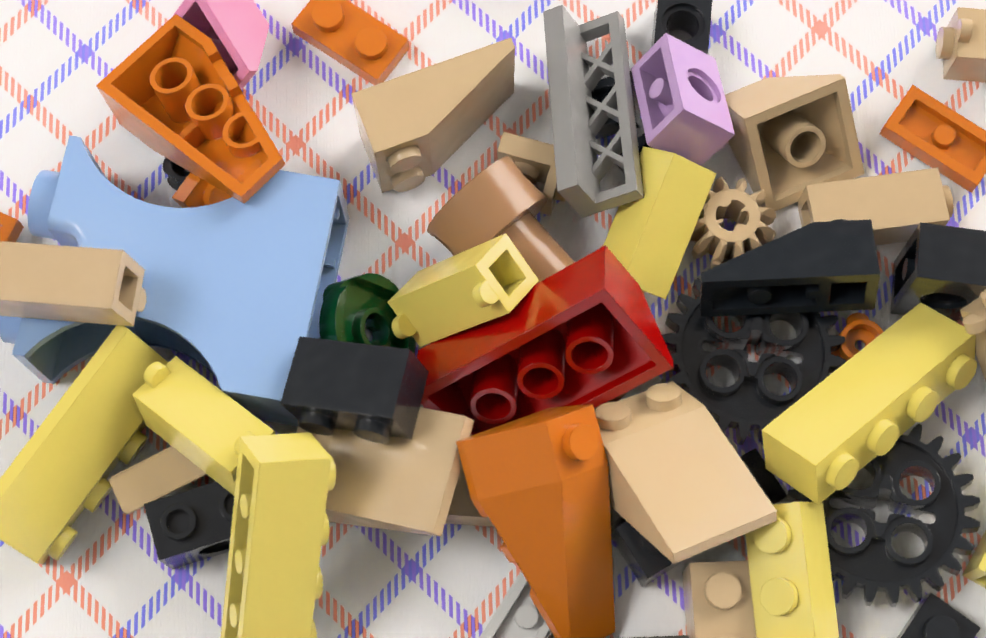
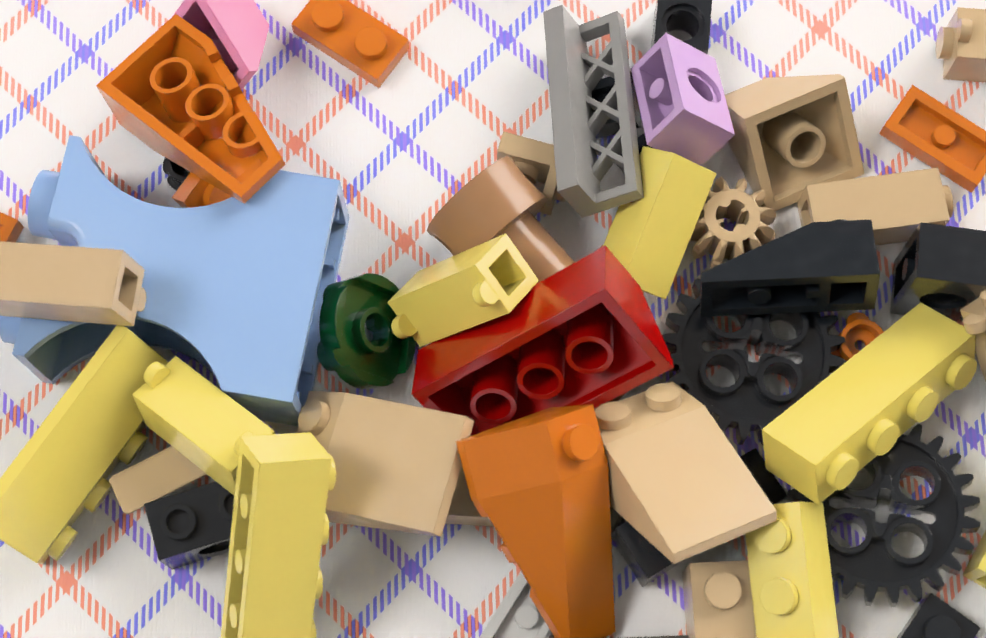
black brick [280,336,429,443] -> none
tan slope [351,38,515,193] -> none

